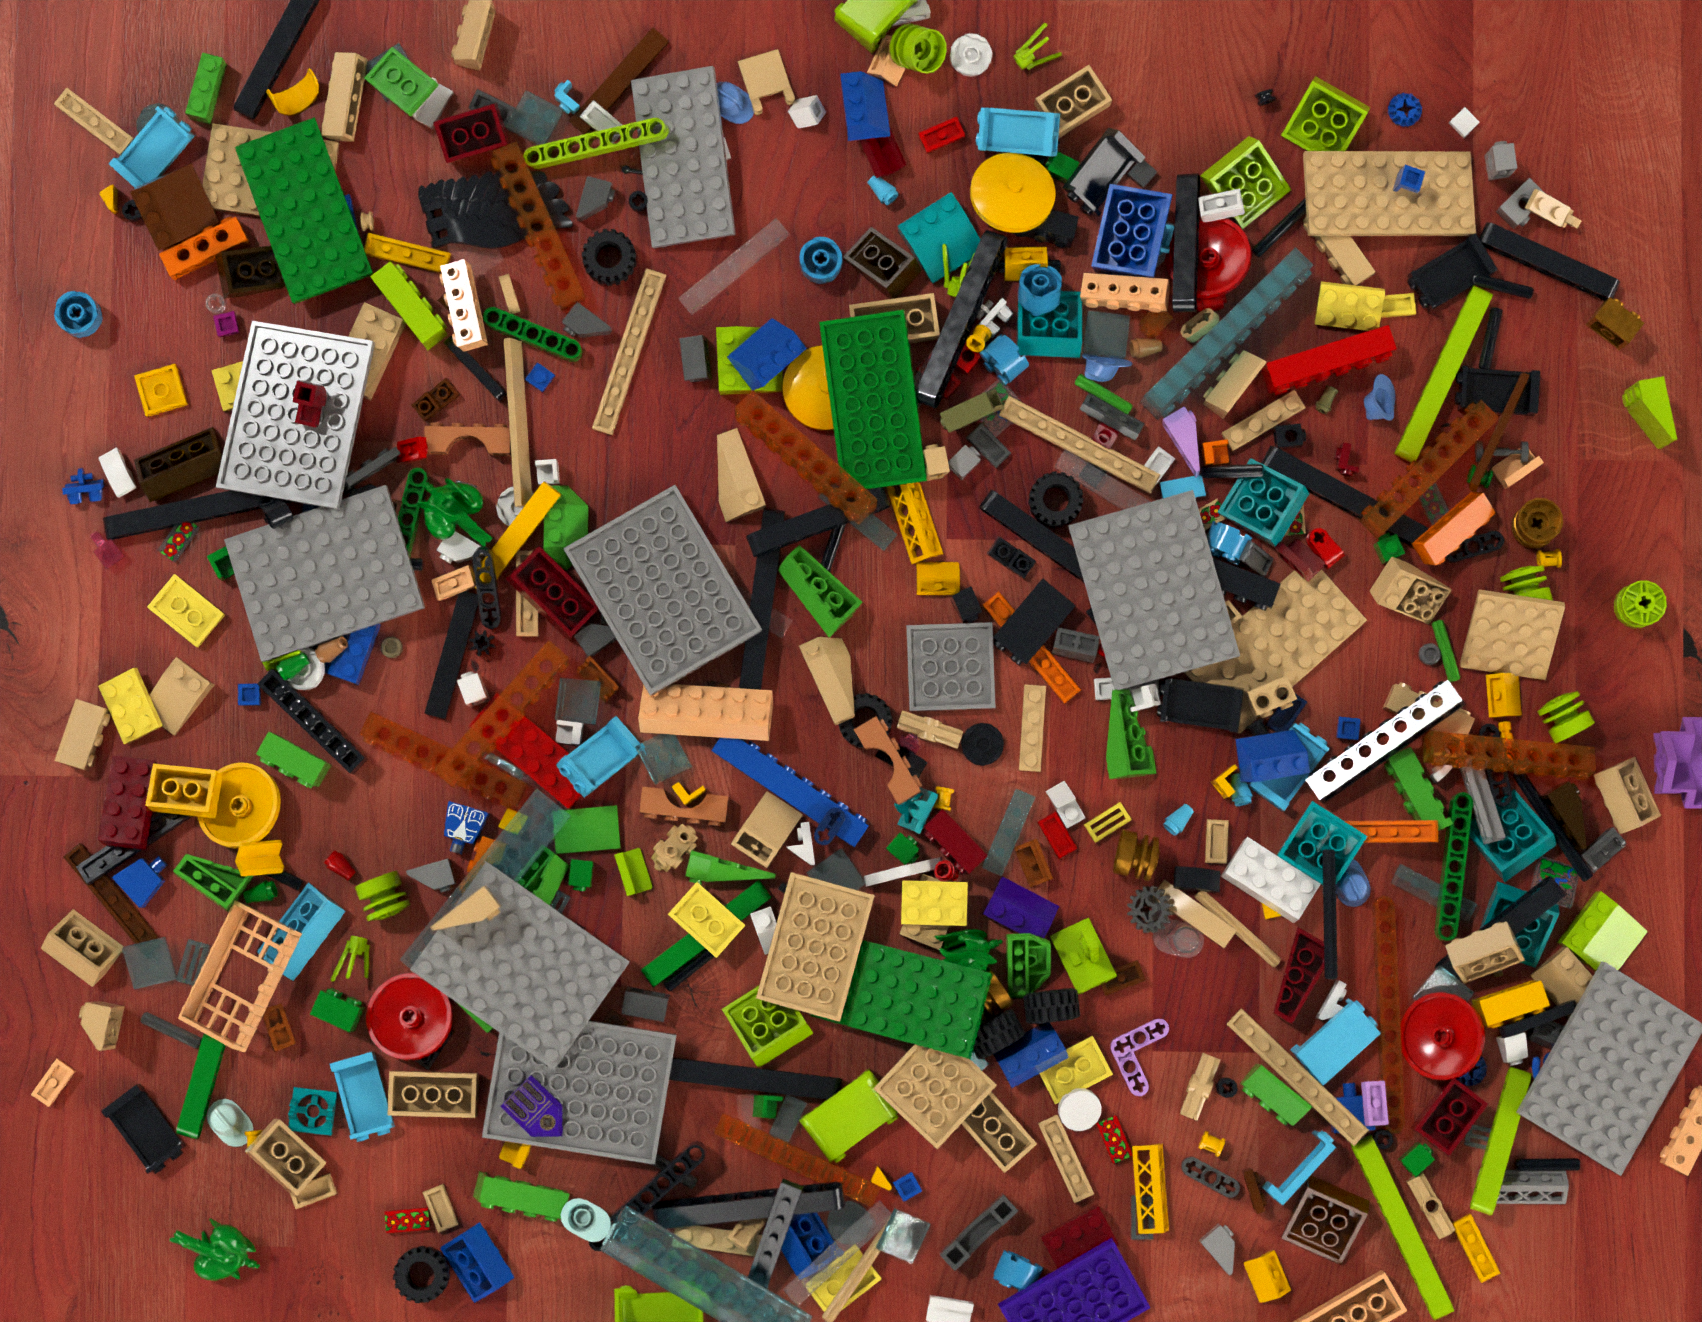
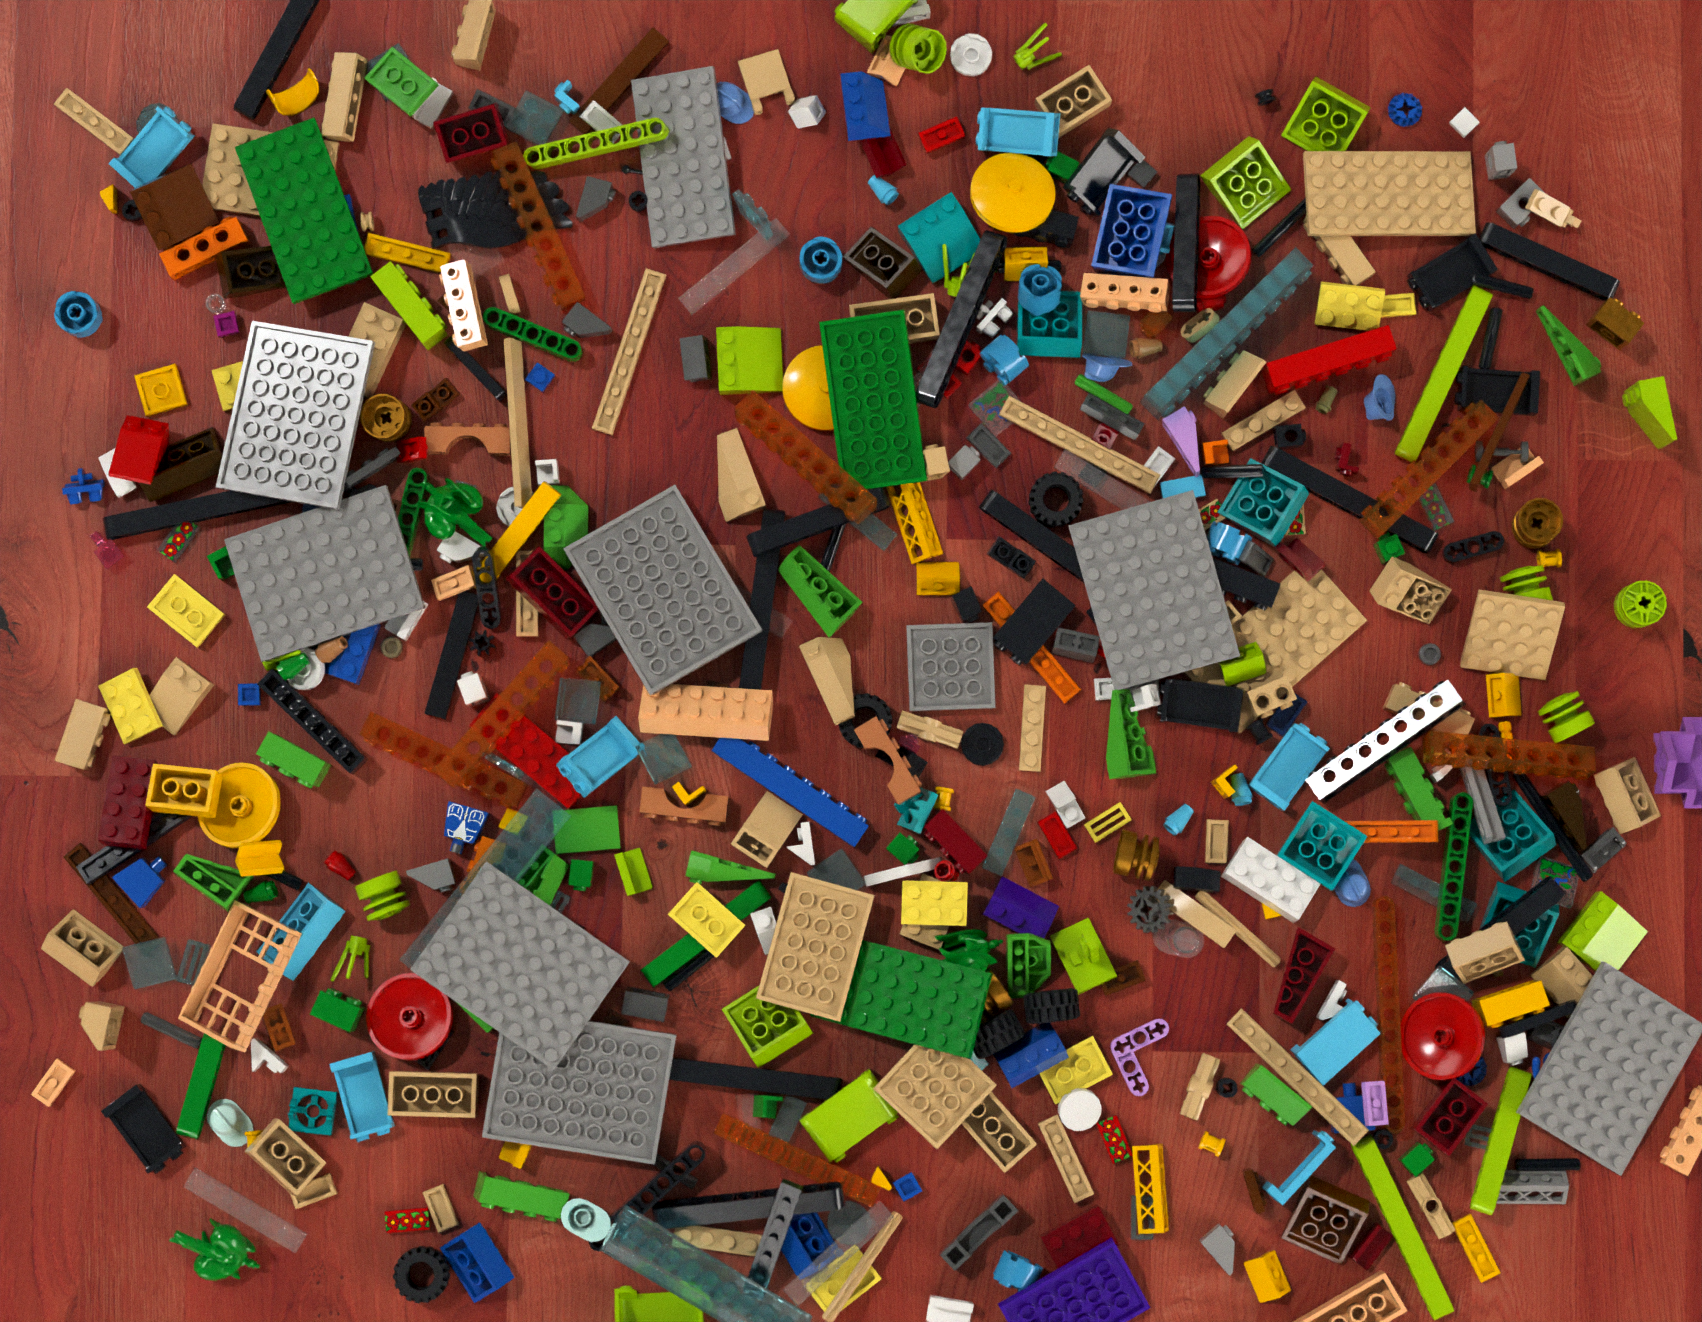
bright green brick [185,52,227,124] -> none
black piece [258,497,293,529] -> none
dark red brick [293,381,326,428] -> none
tan slope [431,885,502,931] -> none
dark purple tile [500,1075,563,1137] -> none
black tyre [582,229,637,286] -> none
tan brick [651,824,698,872] -> none
blue slope [727,318,807,391] -> none
tan plate [727,1218,768,1252] -> none
dark blue beam [814,808,845,845] -> none
clear light blue tile [876,1208,931,1264] -> none
olive brick [940,389,1004,433] -> none
yellow bush [966,324,992,352] -> none
dark grey beam [1181,1156,1240,1198] -> none
white slope [1198,189,1245,223] -> none
blue slope [1235,730,1310,782] -> none
red piece [1306,528,1345,569] -> none
black axle [1322,849,1338,979] -> none
blue plate [1336,716,1361,741] -> none
blue panel [1393,164,1425,193] -> none
orange brick [1412,492,1496,565] -> none
bright green axle [1432,620,1460,682] -> none
none -> red slope [108,415,169,485]
none -> clear tile [184,1168,307,1253]
none -> white slope [251,1037,289,1073]
none -> pearl gold wheel [360,394,412,442]
none -> white panel [385,601,428,641]
none -> clear light blue plate [732,189,773,240]
none -> lime panel [1218,642,1266,686]
none -> dark red panel [1349,1222,1393,1271]
none -> bright green wedge [1536,305,1601,386]

